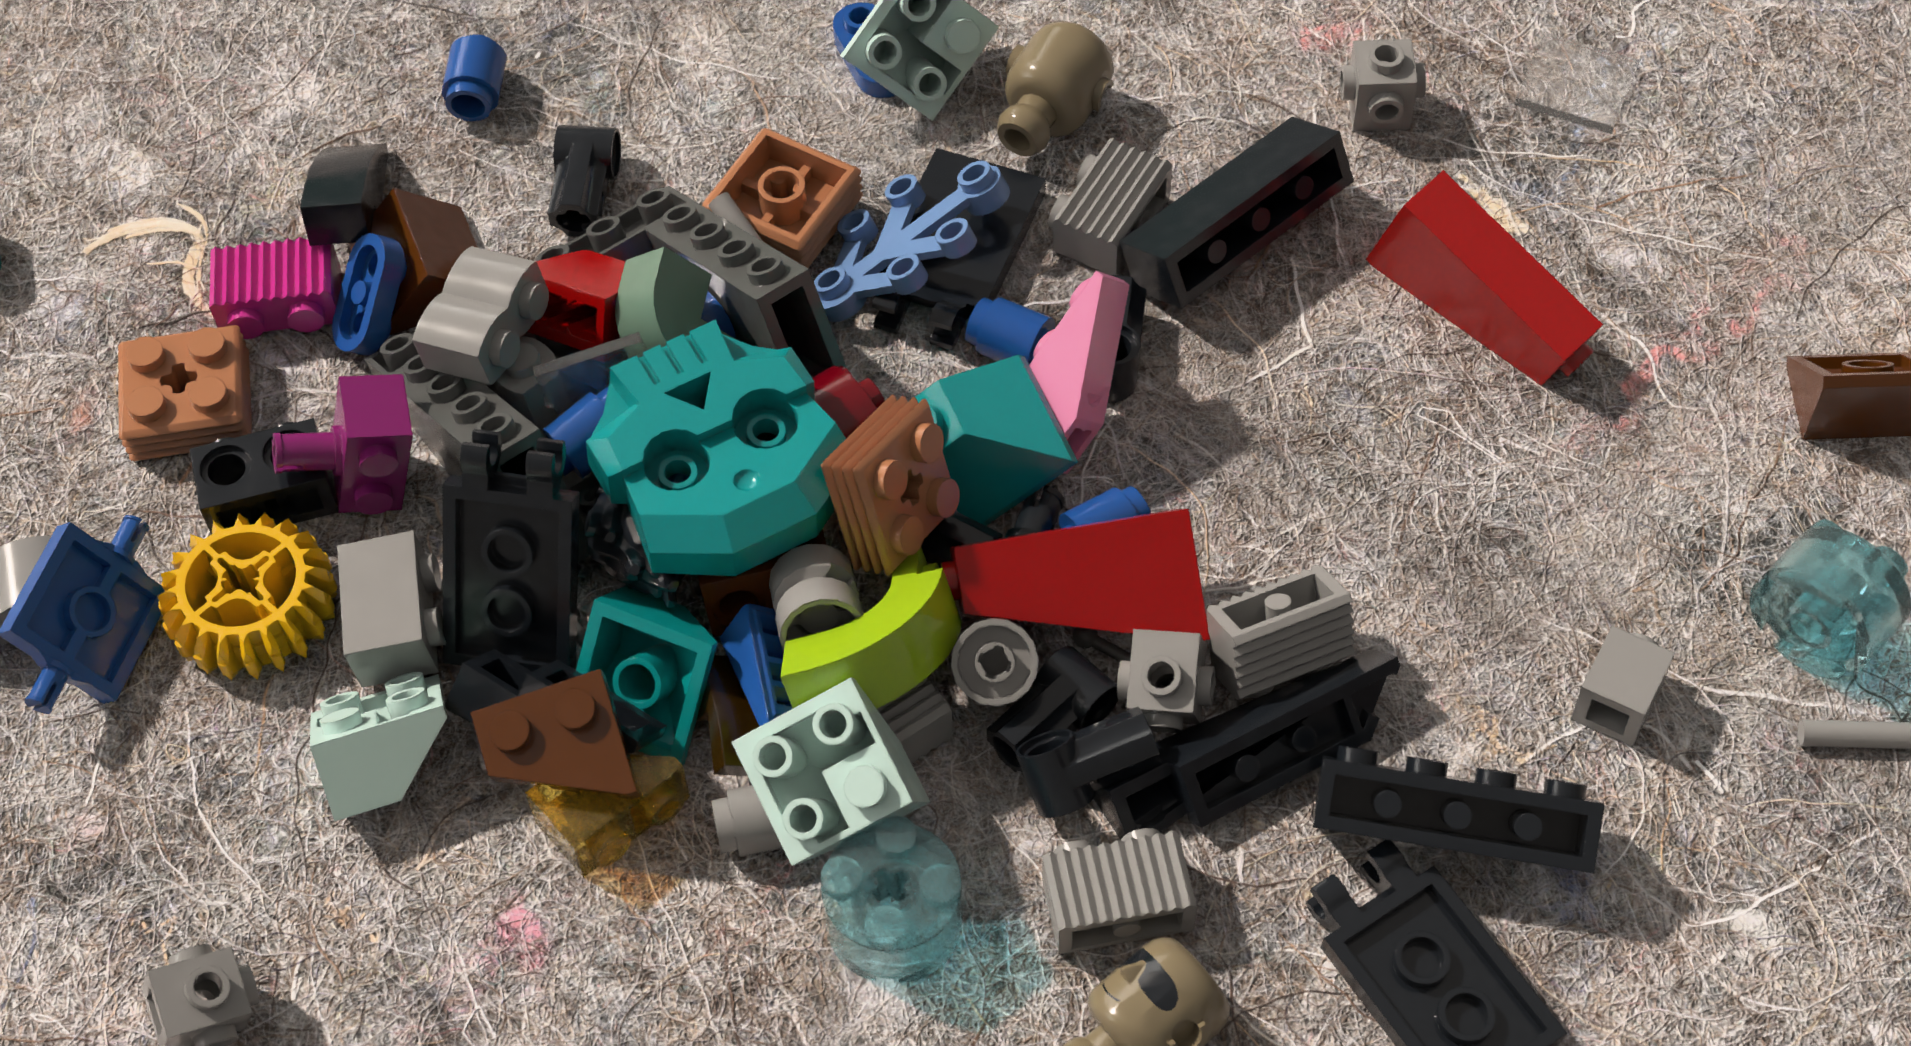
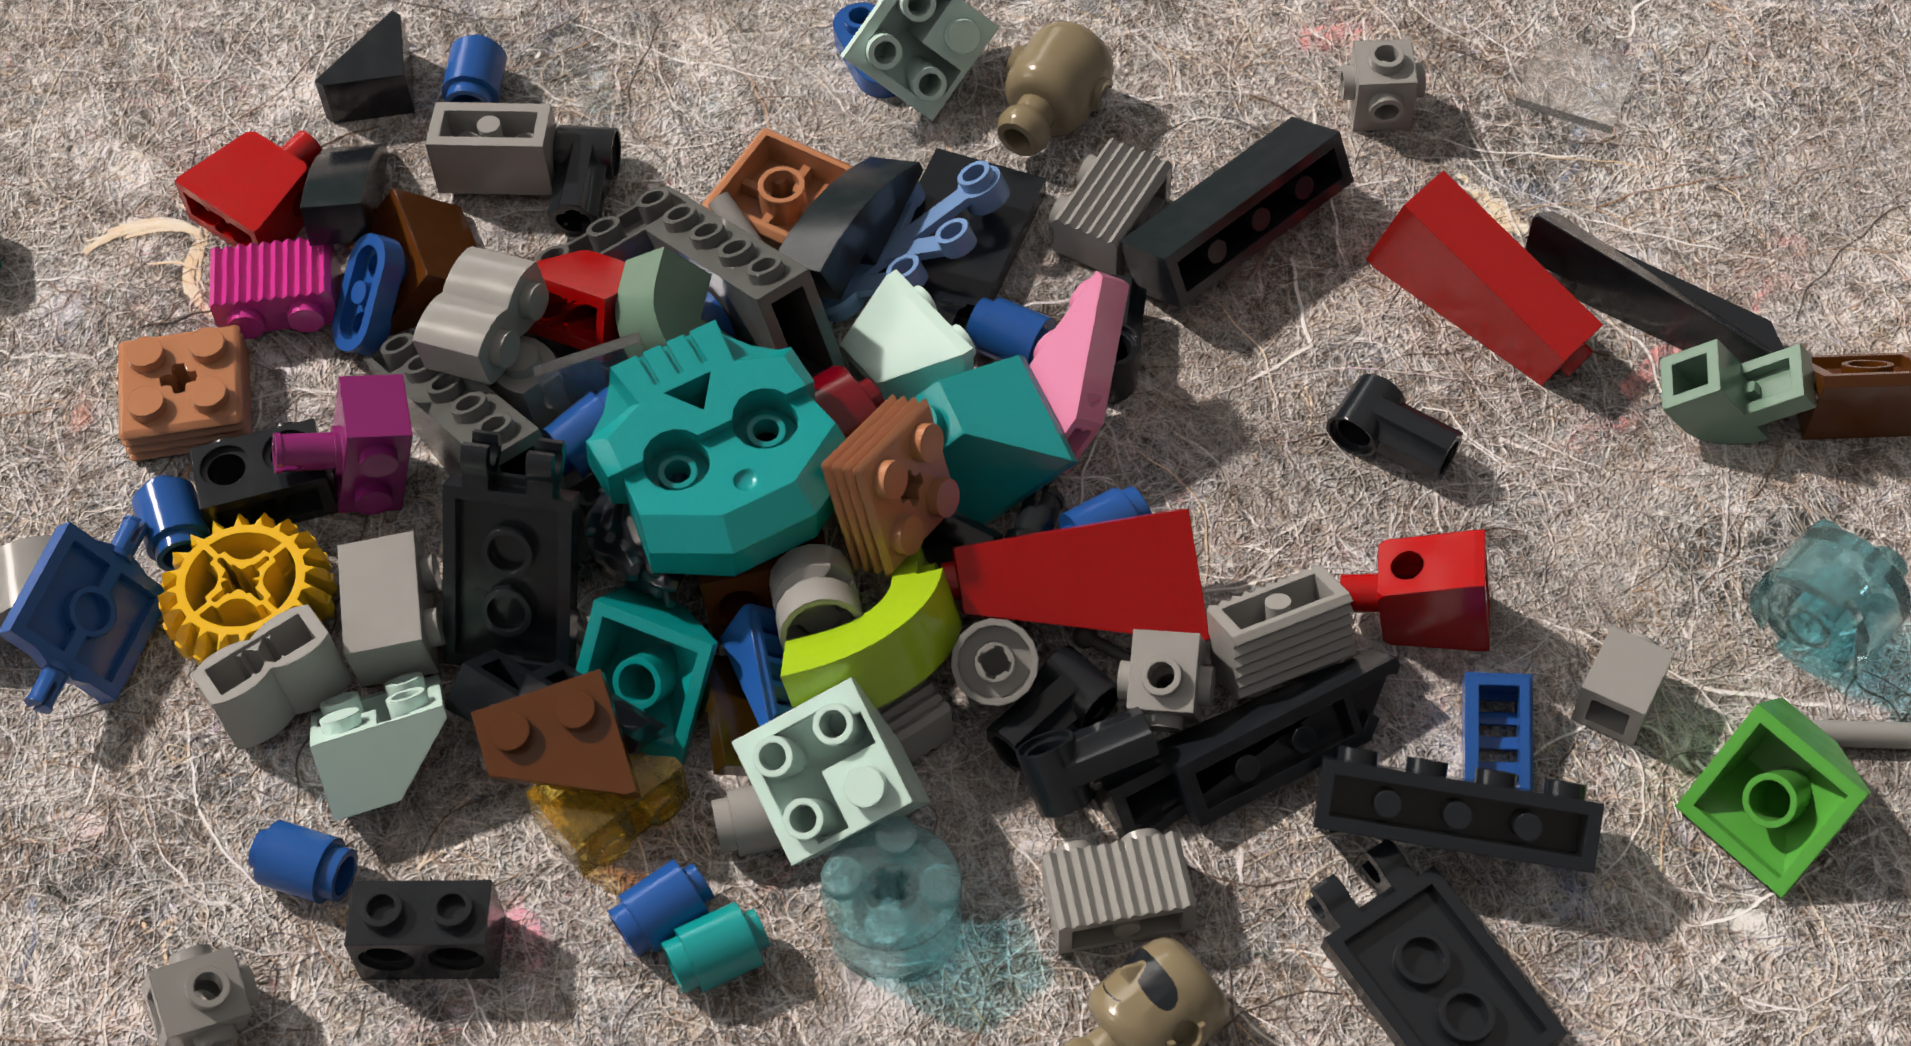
none -> blue brick [132,475,210,571]
none -> red torso [174,130,322,248]
none -> light grey brick [191,605,353,750]
none -> blue brick [248,820,358,904]
none -> black slope [314,10,415,124]
none -> black brick [344,880,505,980]
none -> light grey brick [425,102,557,195]
none -> blue brick [607,859,715,958]
none -> teal brick [661,901,770,994]
none -> black slope [778,157,924,300]
none -> light aqua slope [840,269,976,401]
none -> black piece [1326,374,1463,482]
none -> red torso [1340,529,1490,651]
none -> blue slope [1461,672,1534,790]
none -> black wedge [1525,211,1784,364]
none -> sand green brick [1660,339,1816,445]
none -> bright green slope [1675,697,1872,898]

